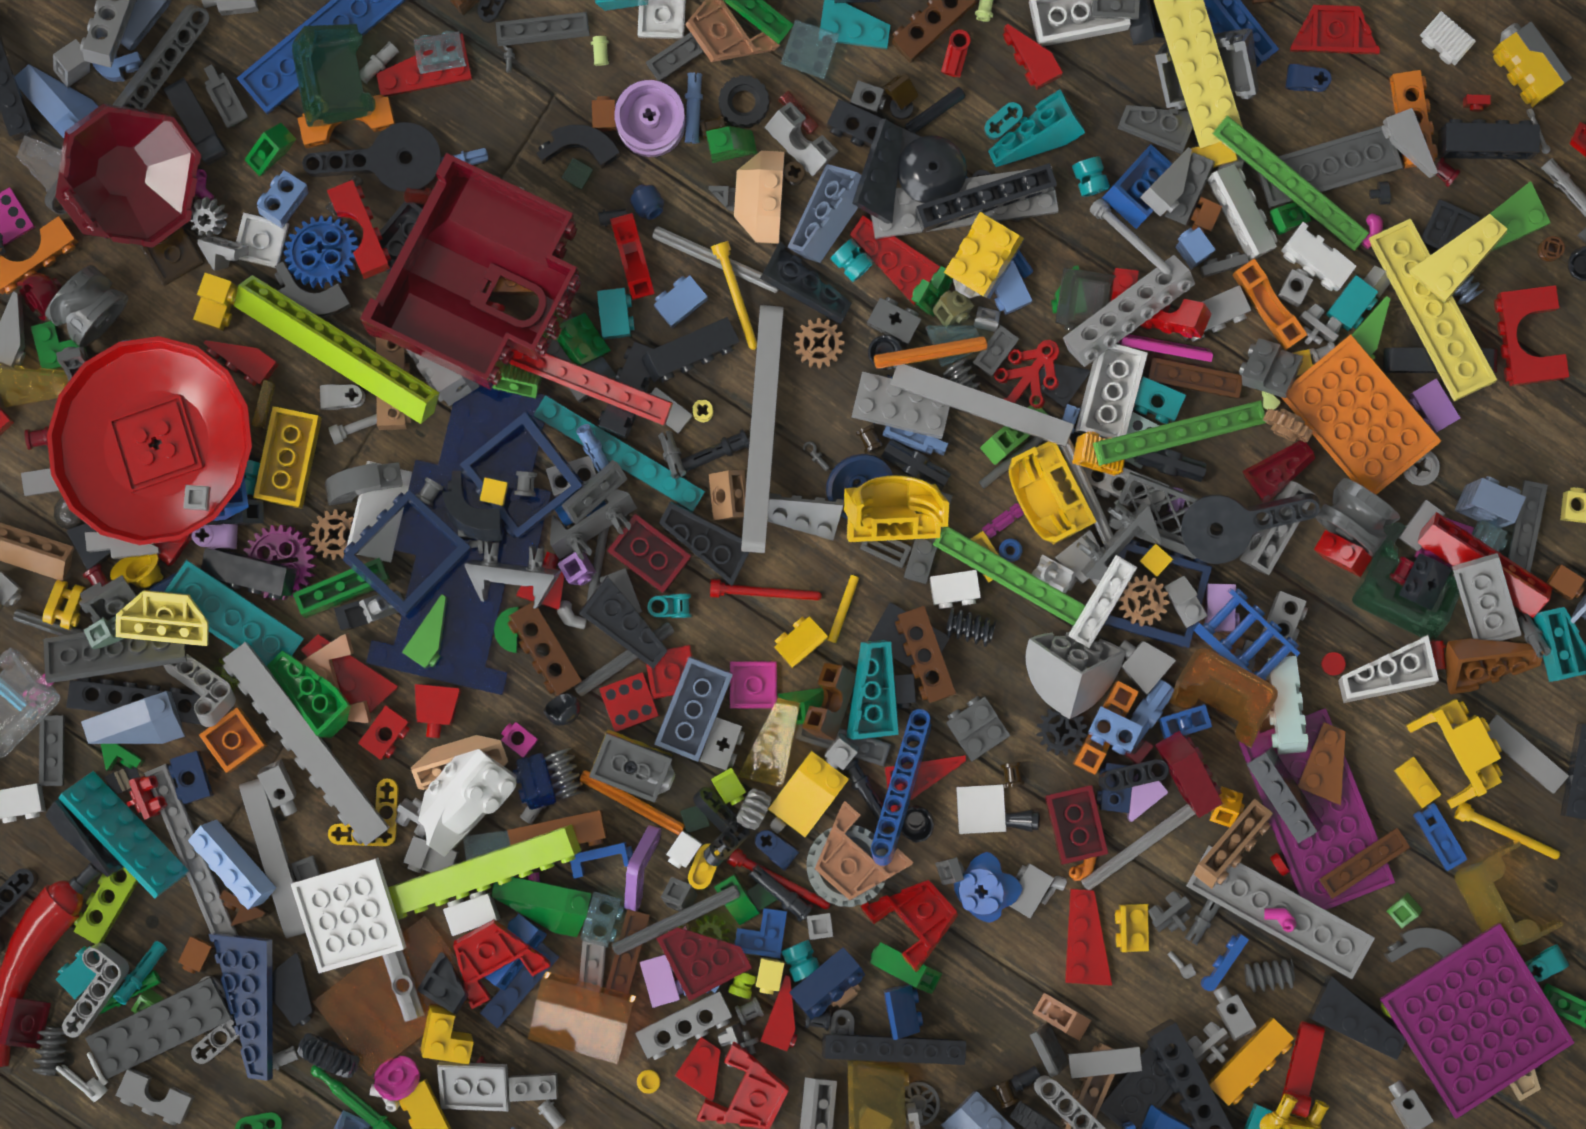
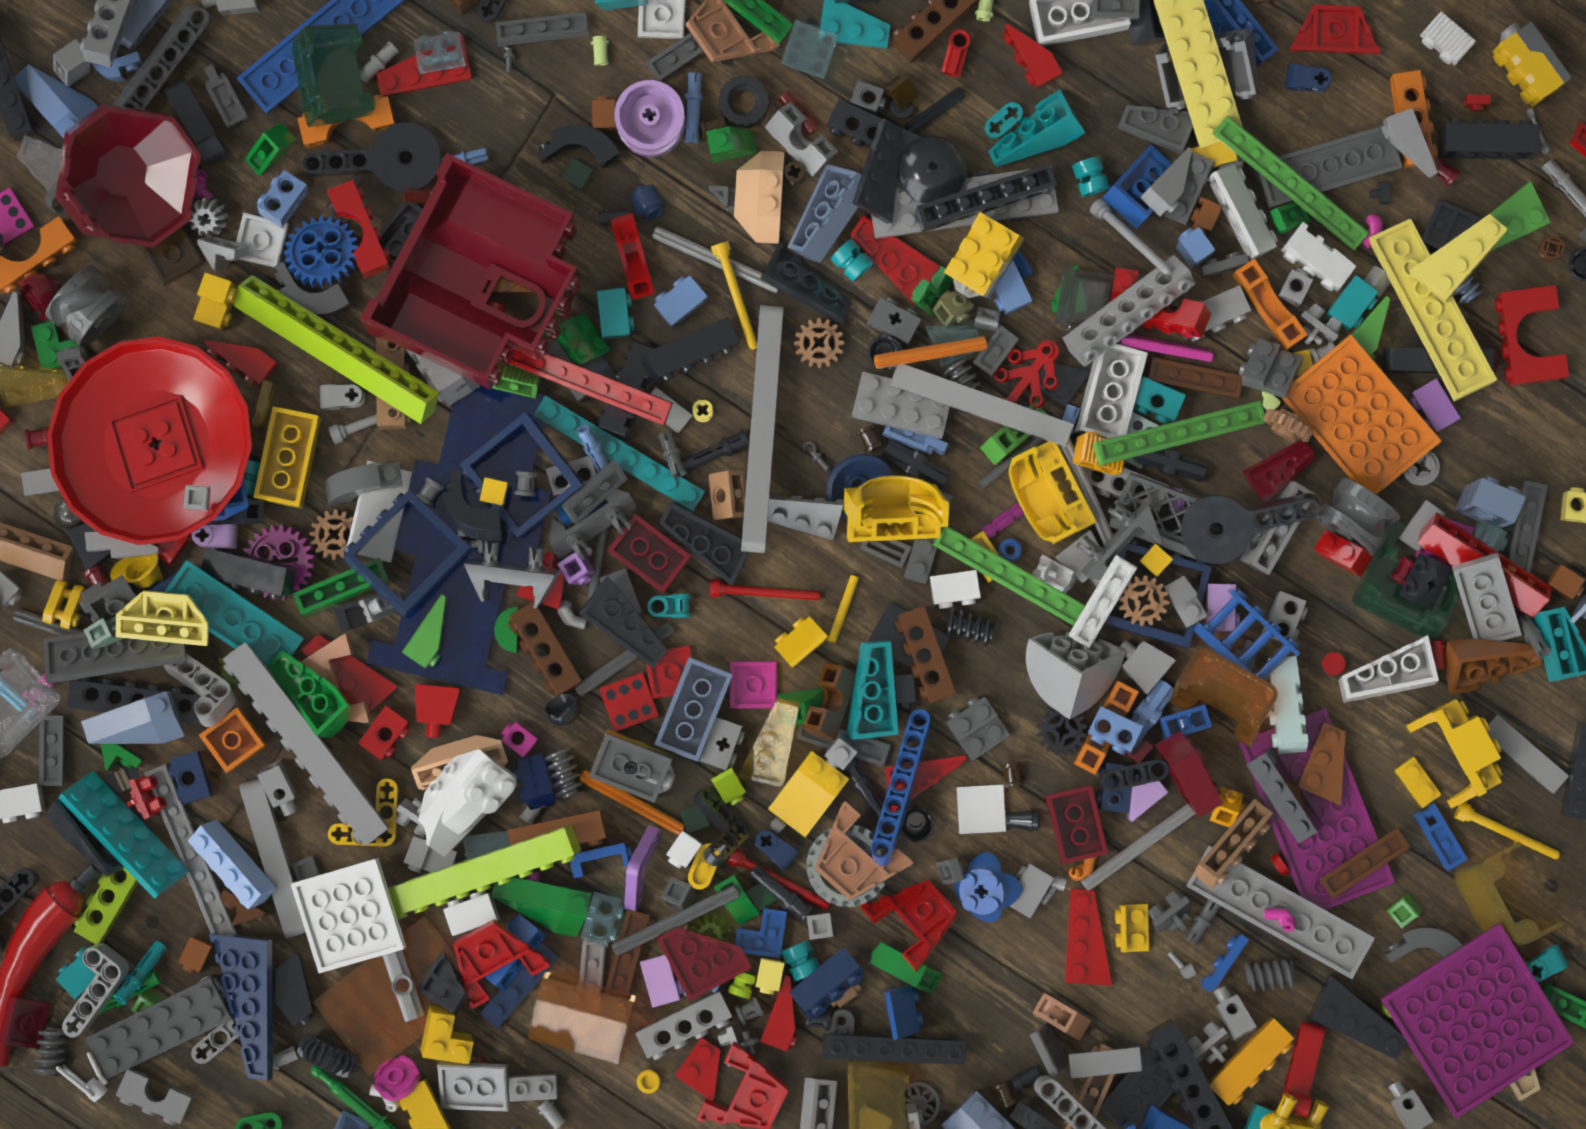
light grey gear [737,789,771,830] -> none

